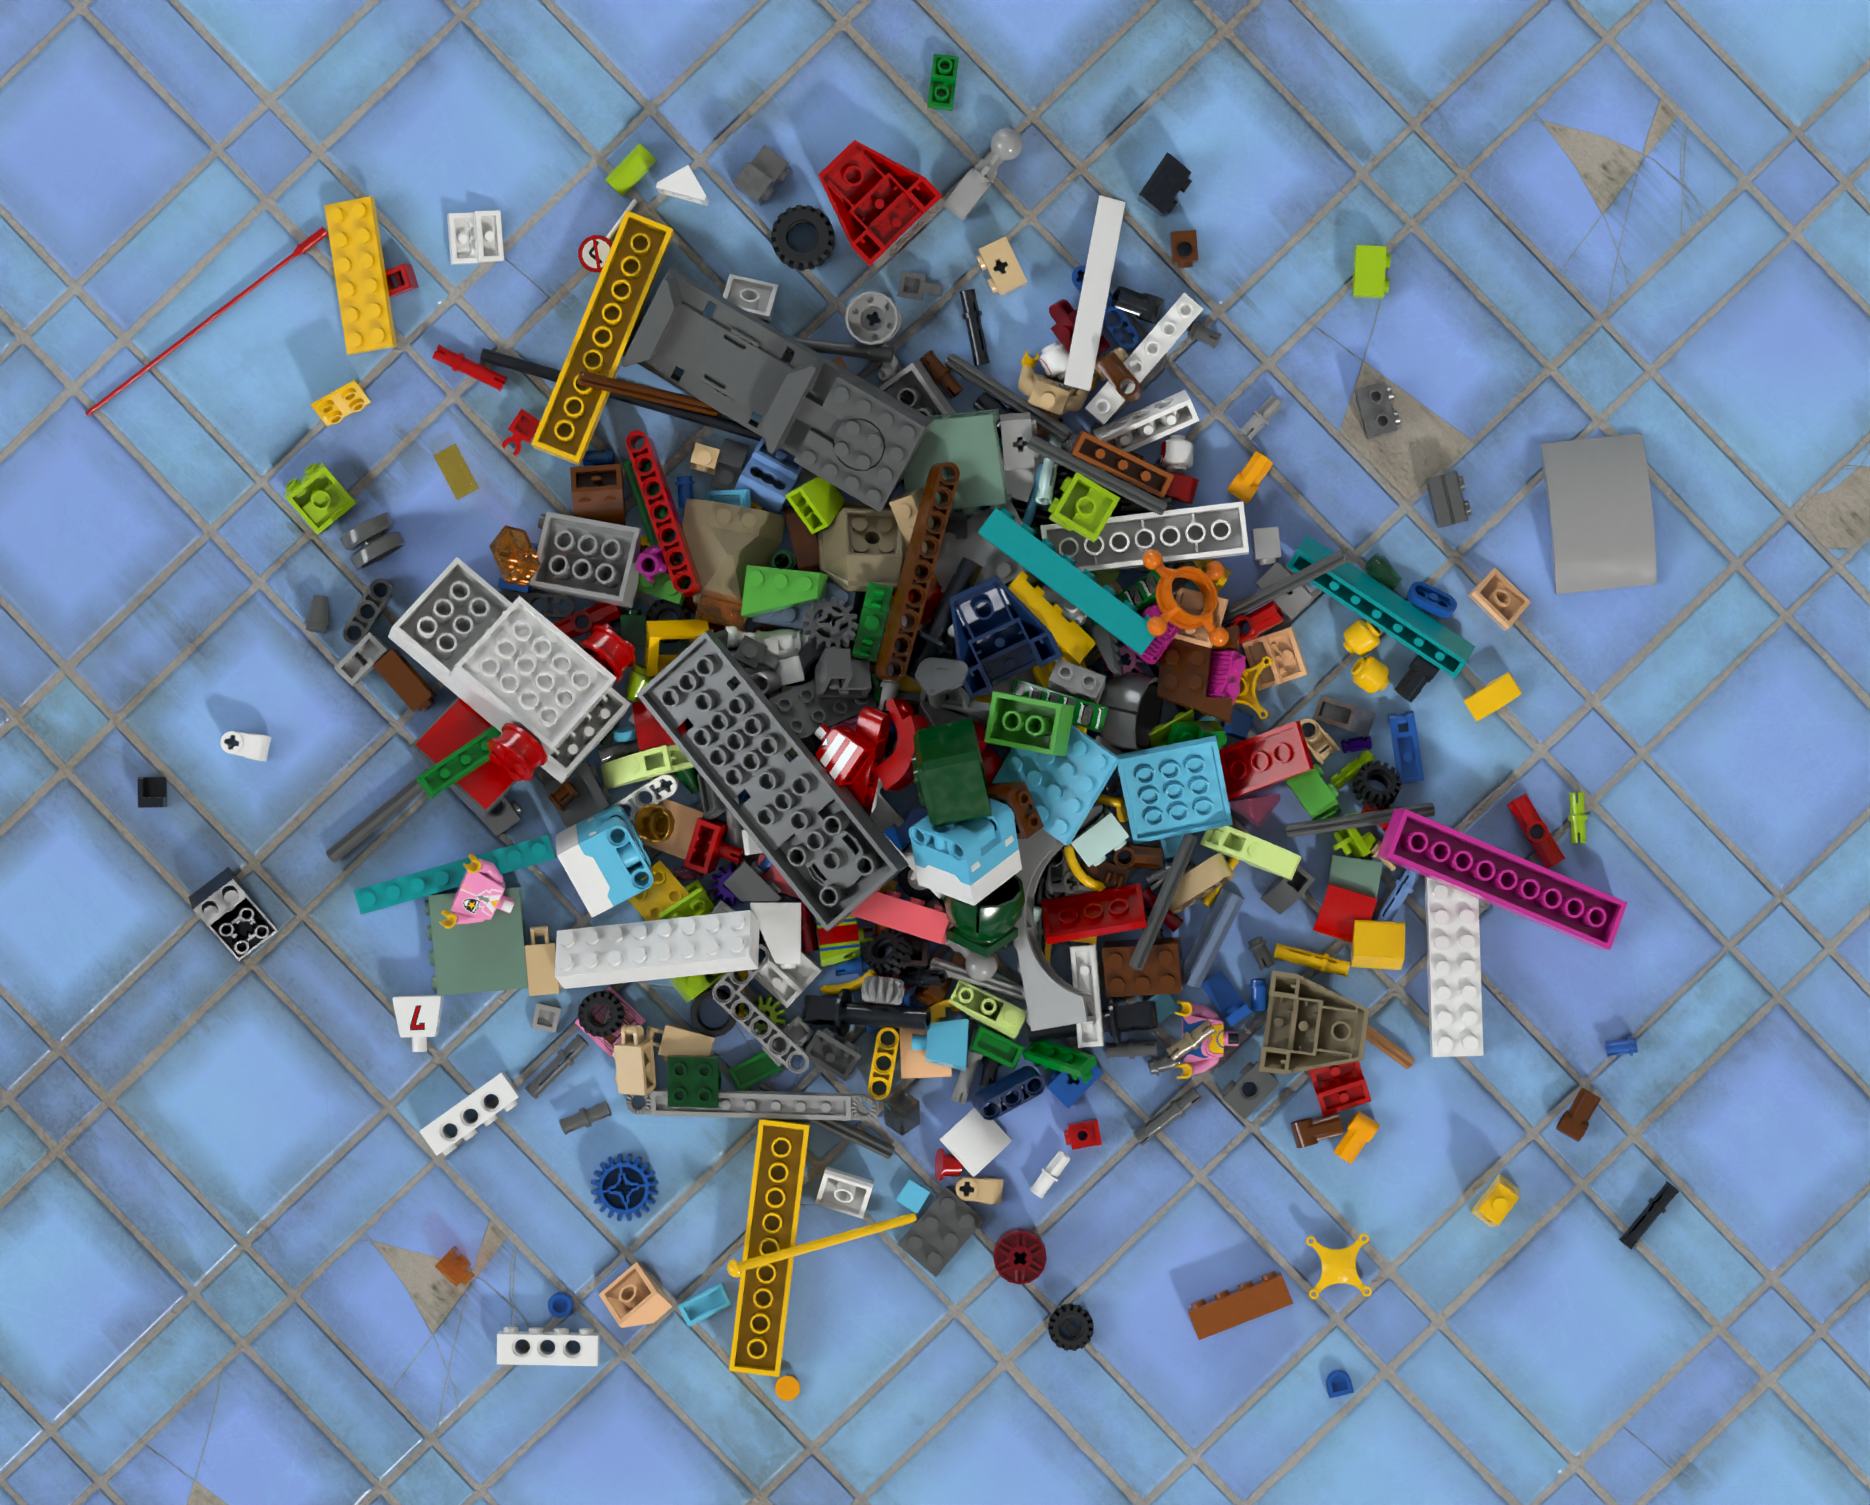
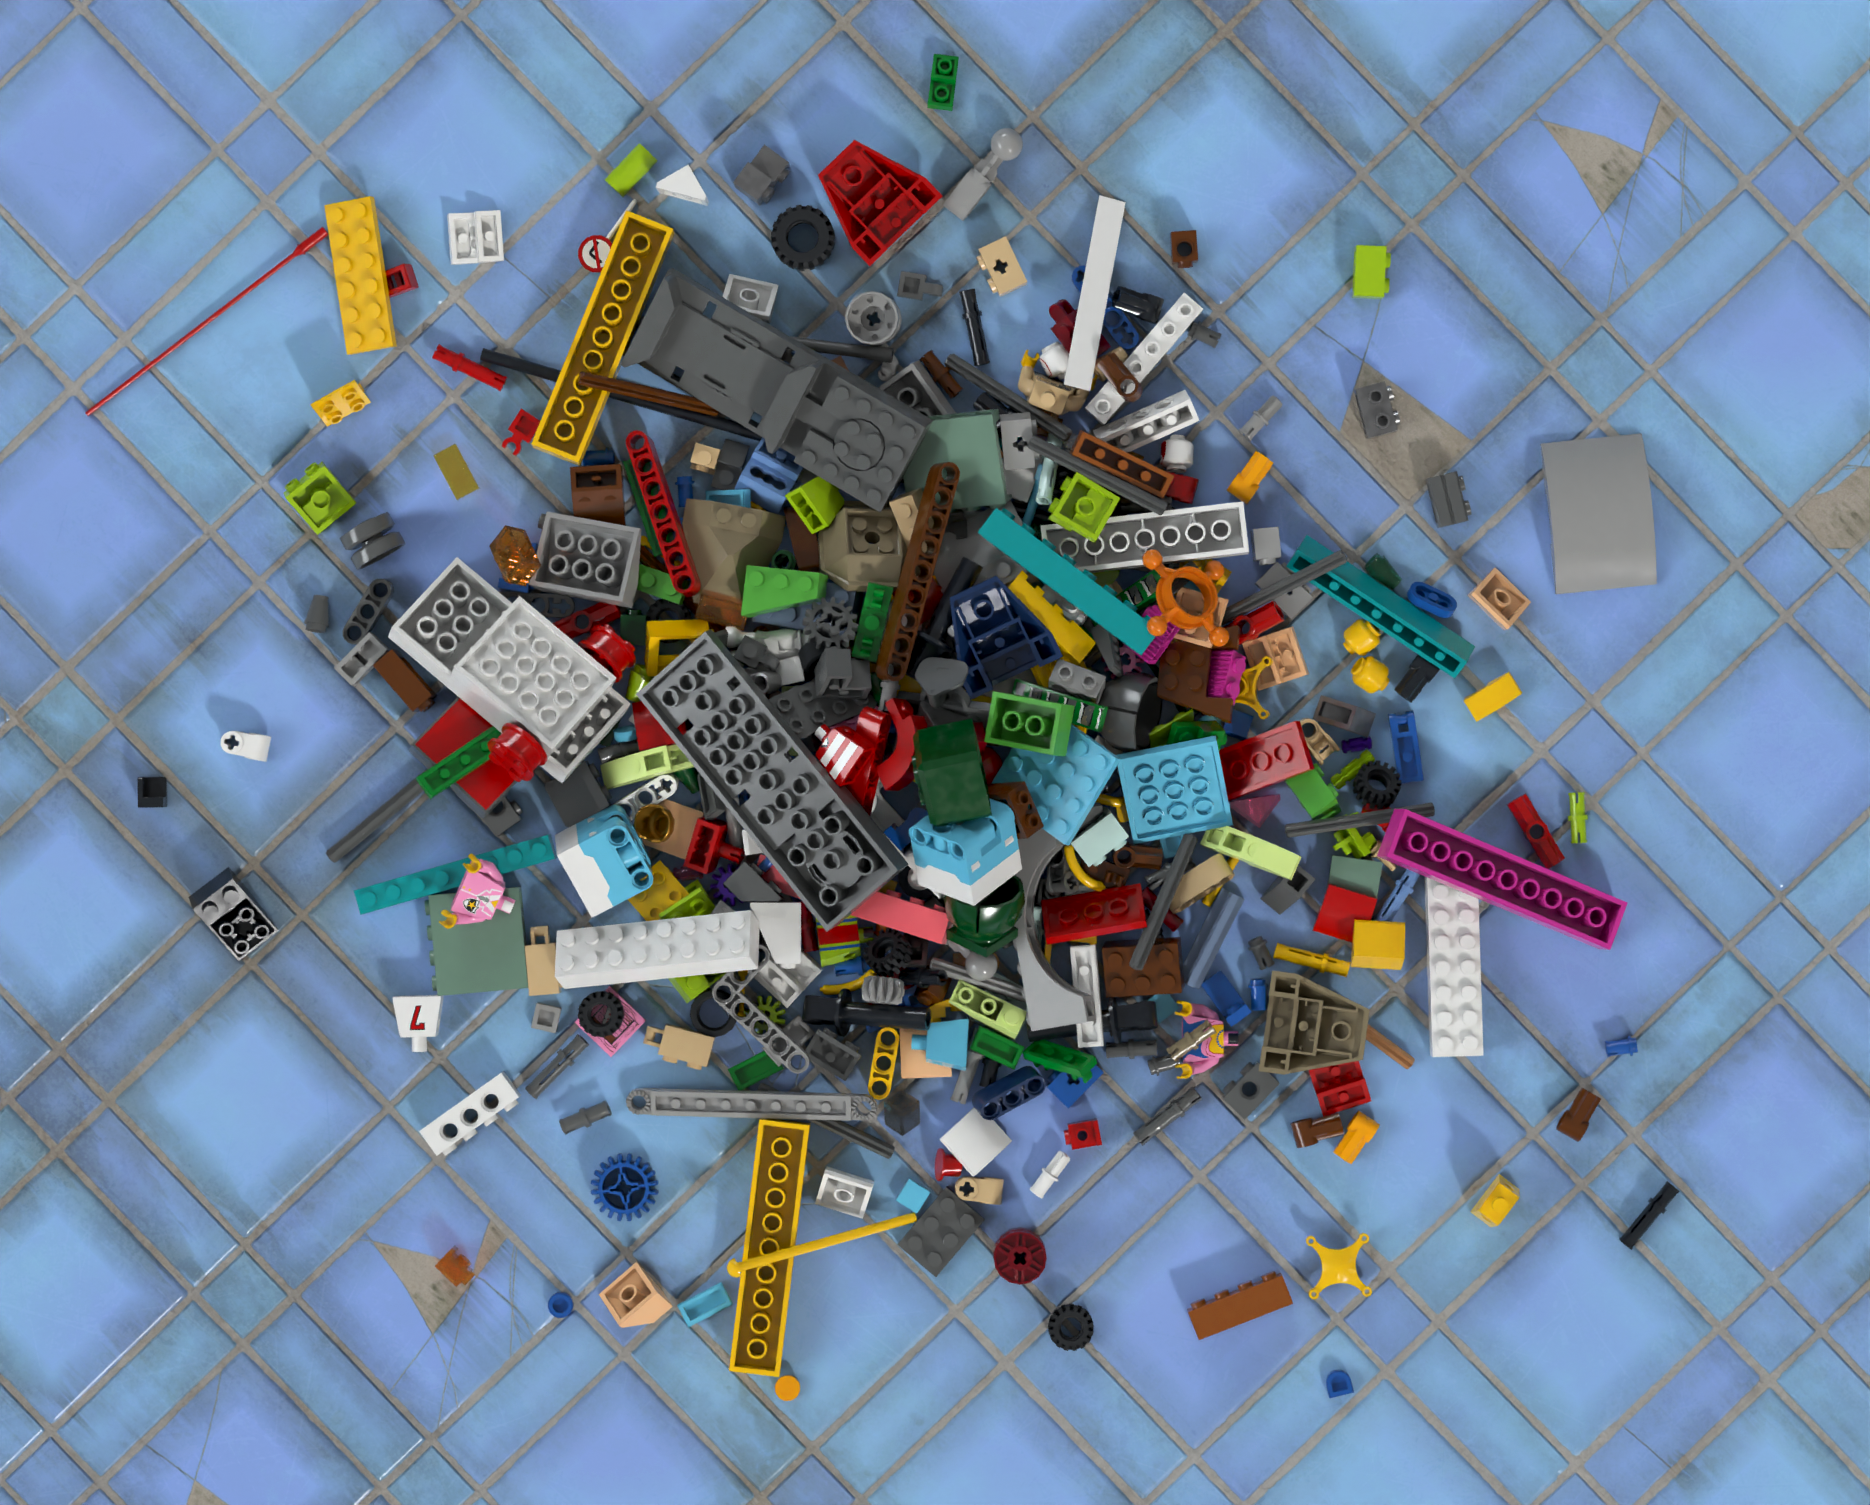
white brick [497,1327,600,1366] -> none
reddish brown bush [547,780,581,813] -> none
tan brick [613,1025,657,1095] -> none
magenta animal [636,545,667,582] -> none
dark green plate [668,1055,721,1108] -> none
black slope [1137,152,1192,217] -> none

